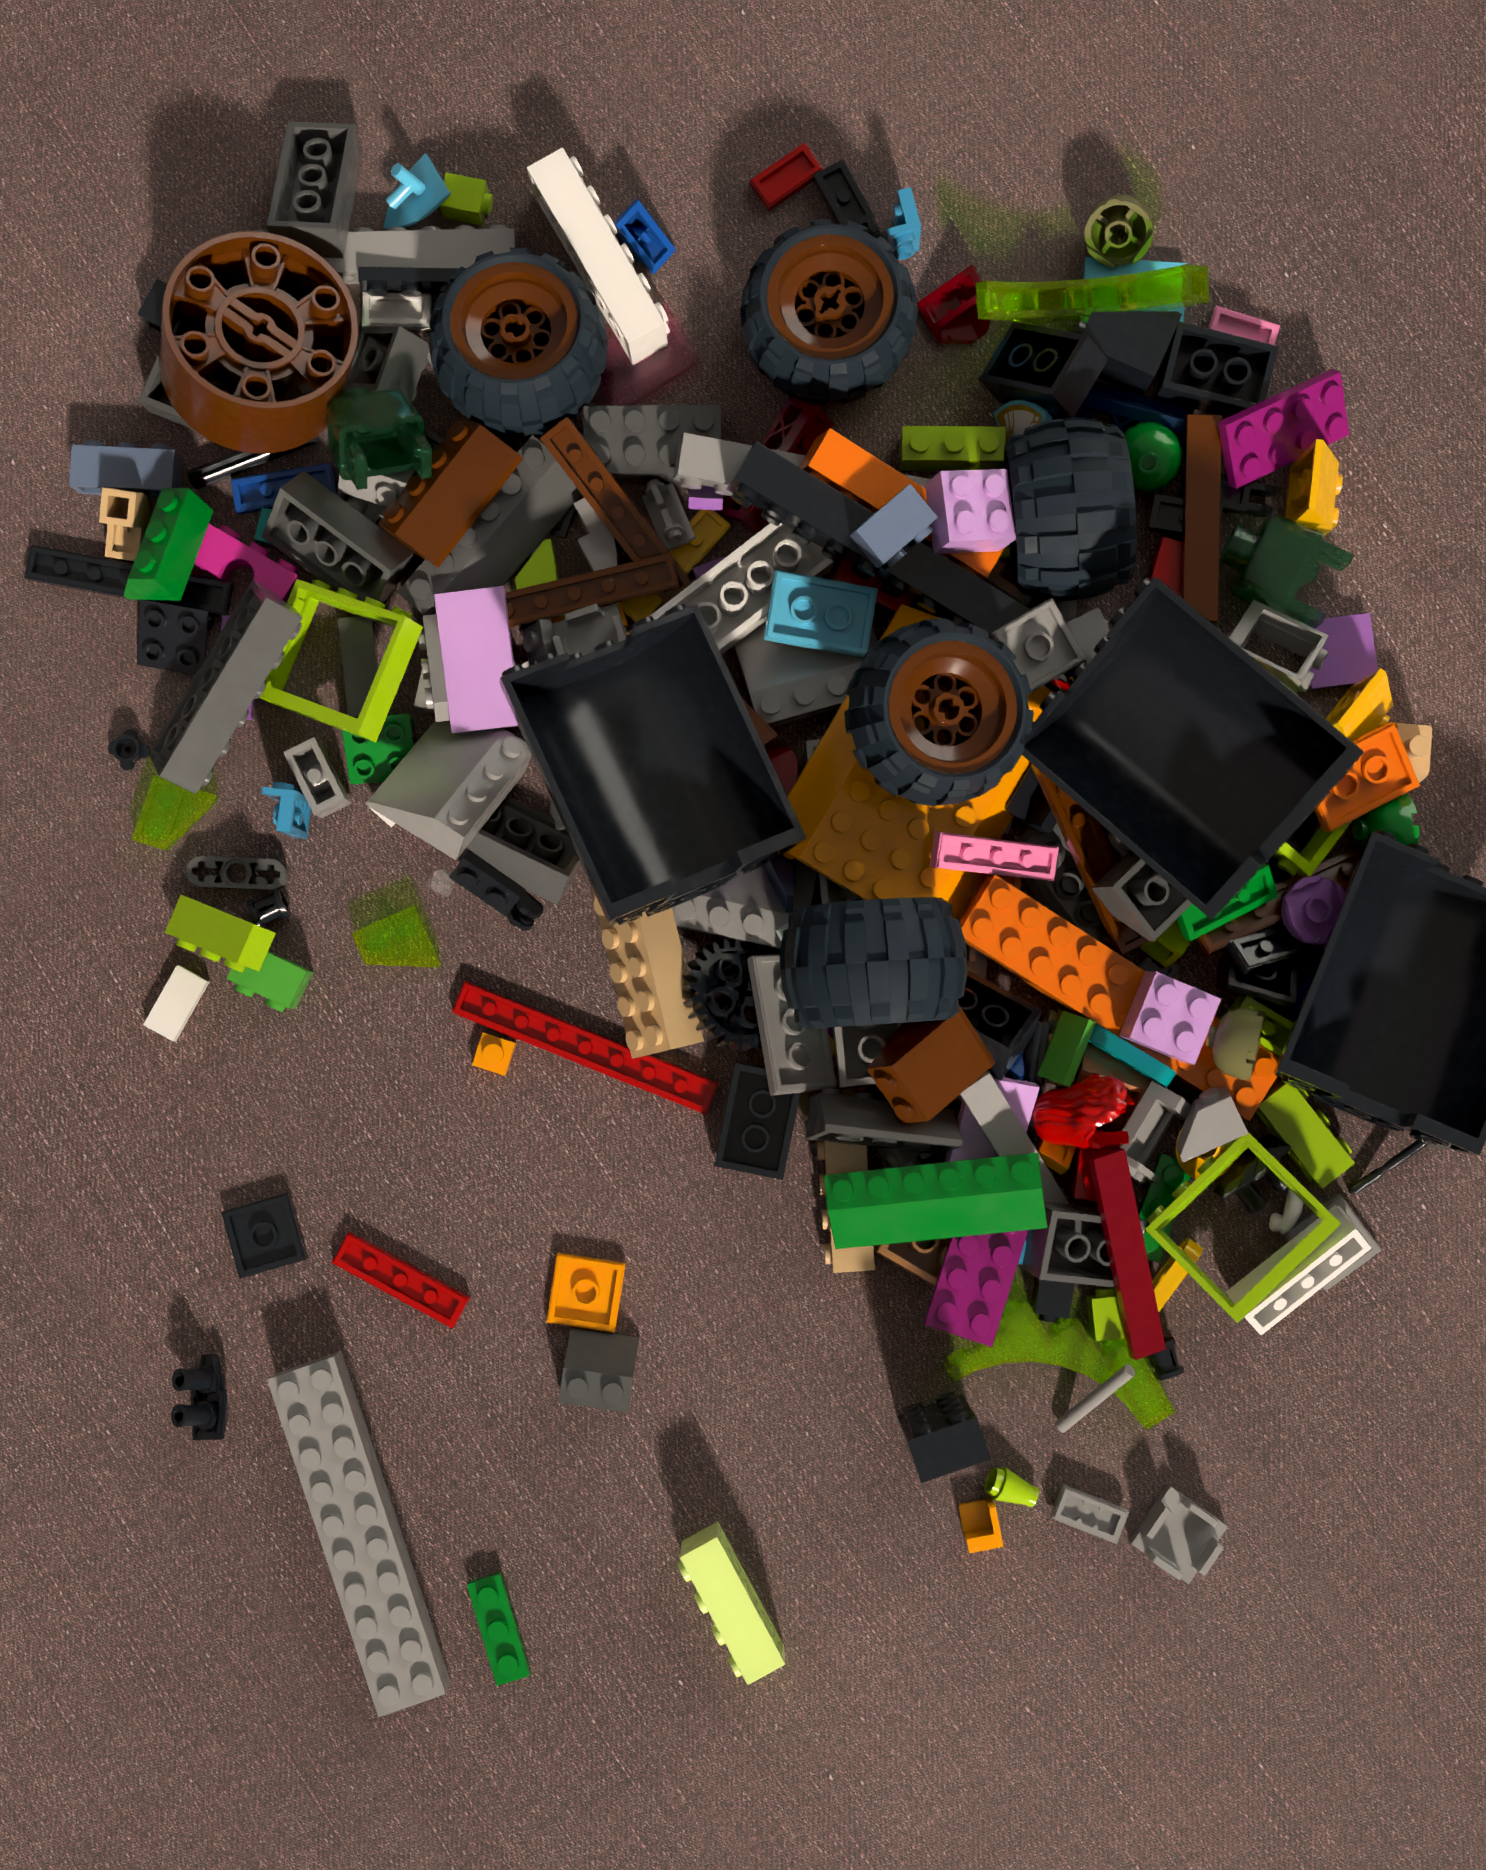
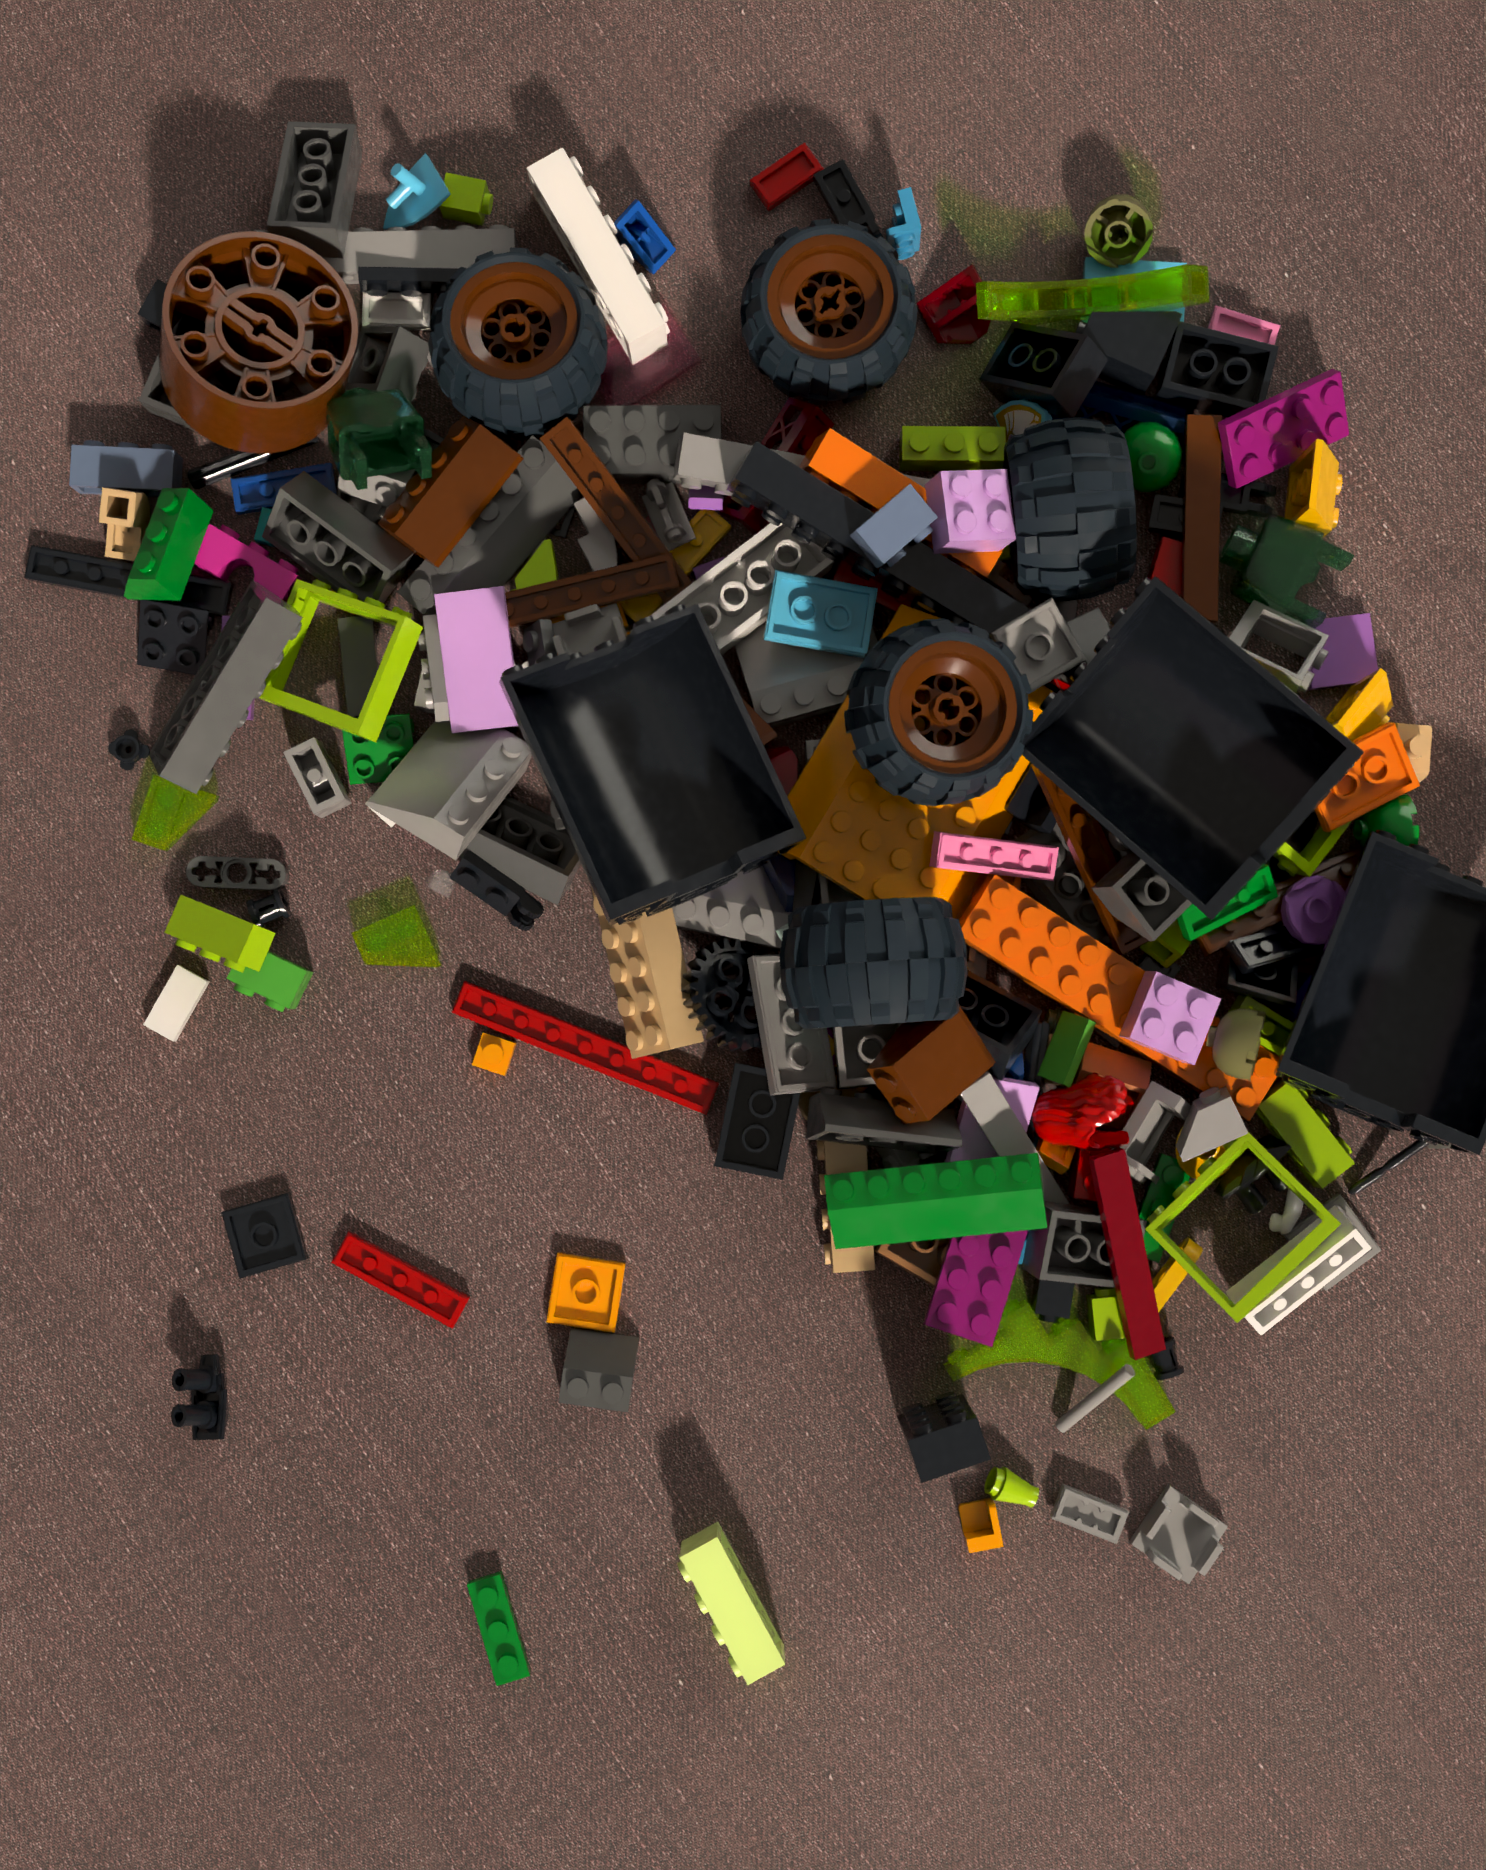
dark azure bracket [261,782,311,839] -> none
light grey brick [267,1351,451,1718] -> none
teal beam [1089,1024,1176,1088] -> none

